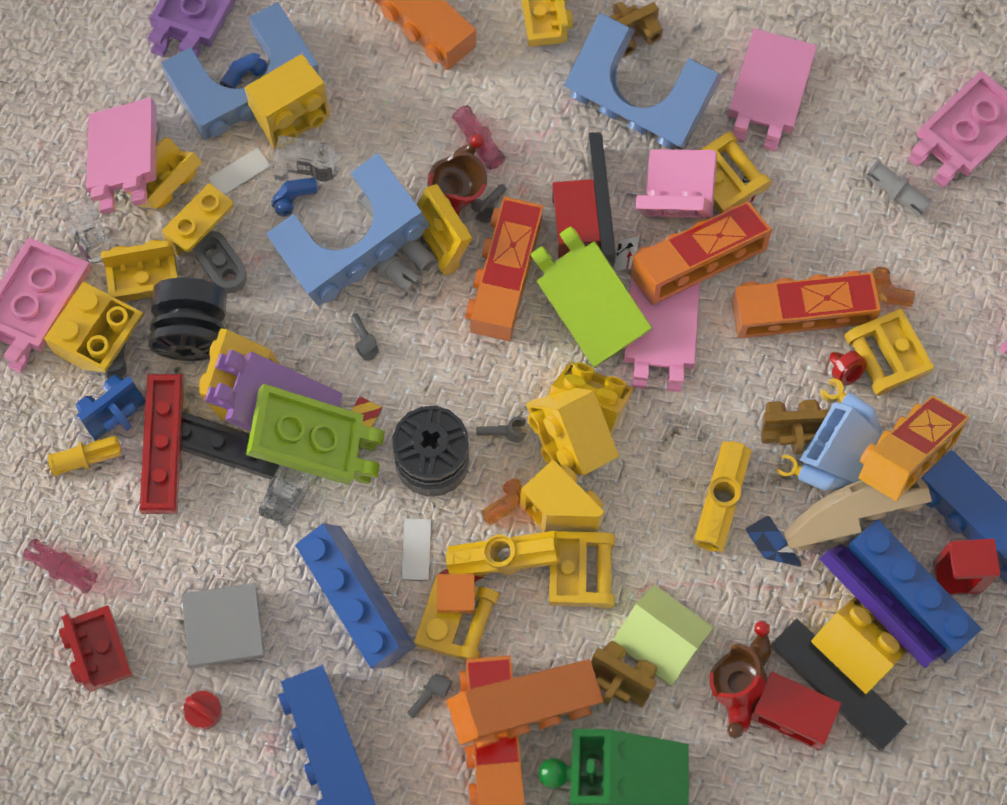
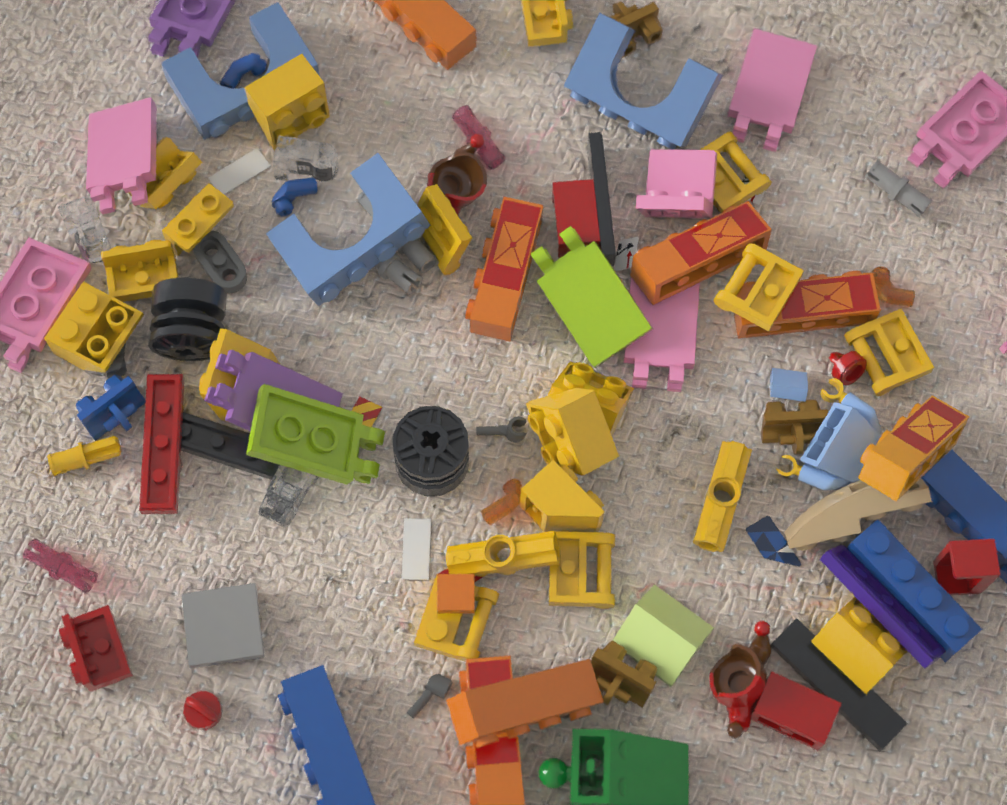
blue brick [295,523,416,668] -> none
dark grey hand [351,313,379,361] -> none
dark grey hand [471,184,506,223] -> none
none -> yellow plate [714,243,804,331]
none -> light blue tile [770,368,808,402]

